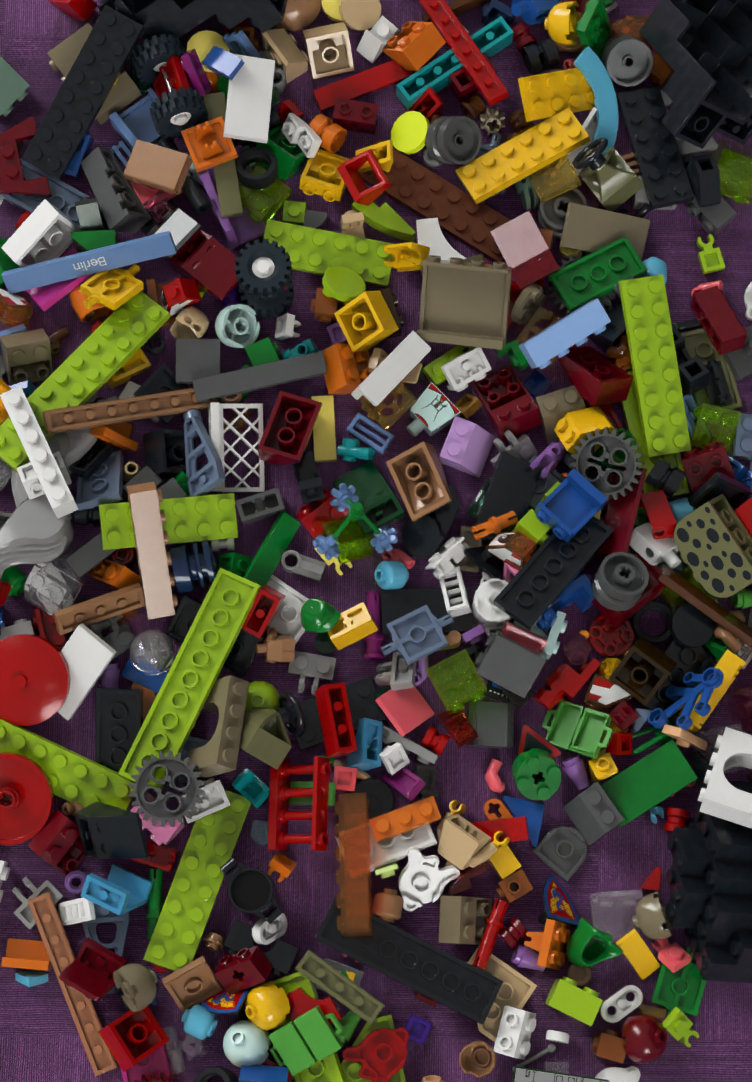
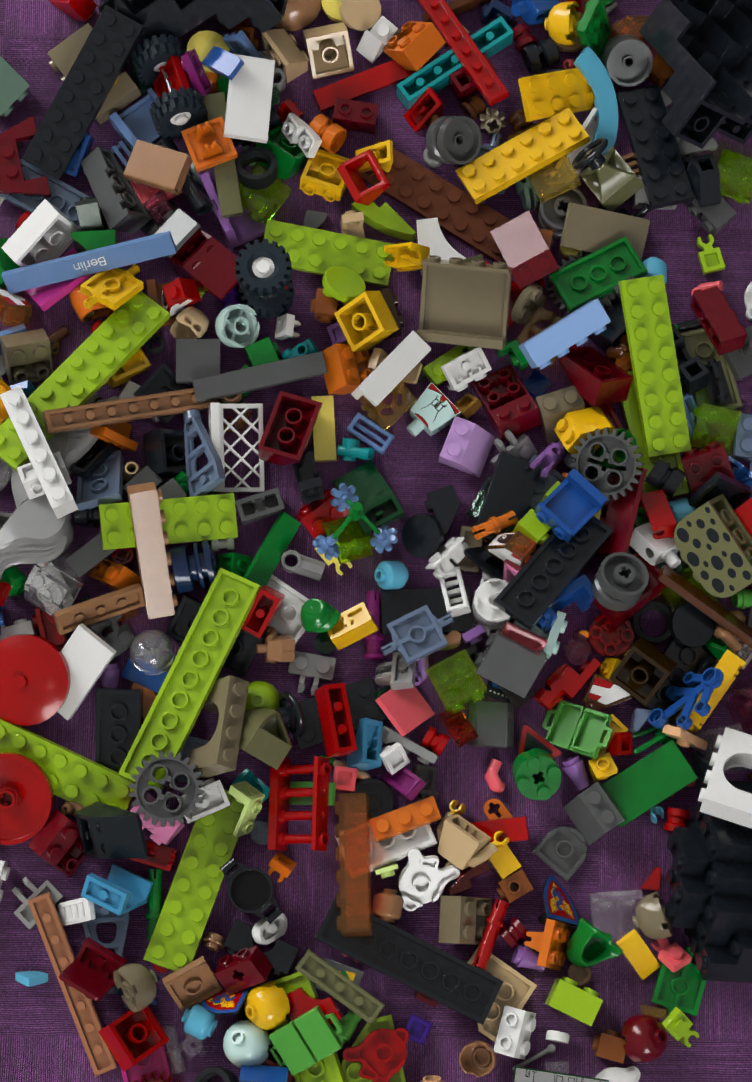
orange panel [1,938,52,971] -> none
medium lavender plate [64,870,87,894] -> none
lime plate [282,200,306,226] -> none
coral arm [381,549,415,569] -> none
medium nougat slope [386,441,452,522] -> none
neon yellow tile [391,111,430,155] -> none
blue tile [502,795,545,847] -> none
white plate [600,985,643,1023] -> none
dark red tile [609,699,641,732] -> none
none -> yellowish green bracket [228,781,265,838]

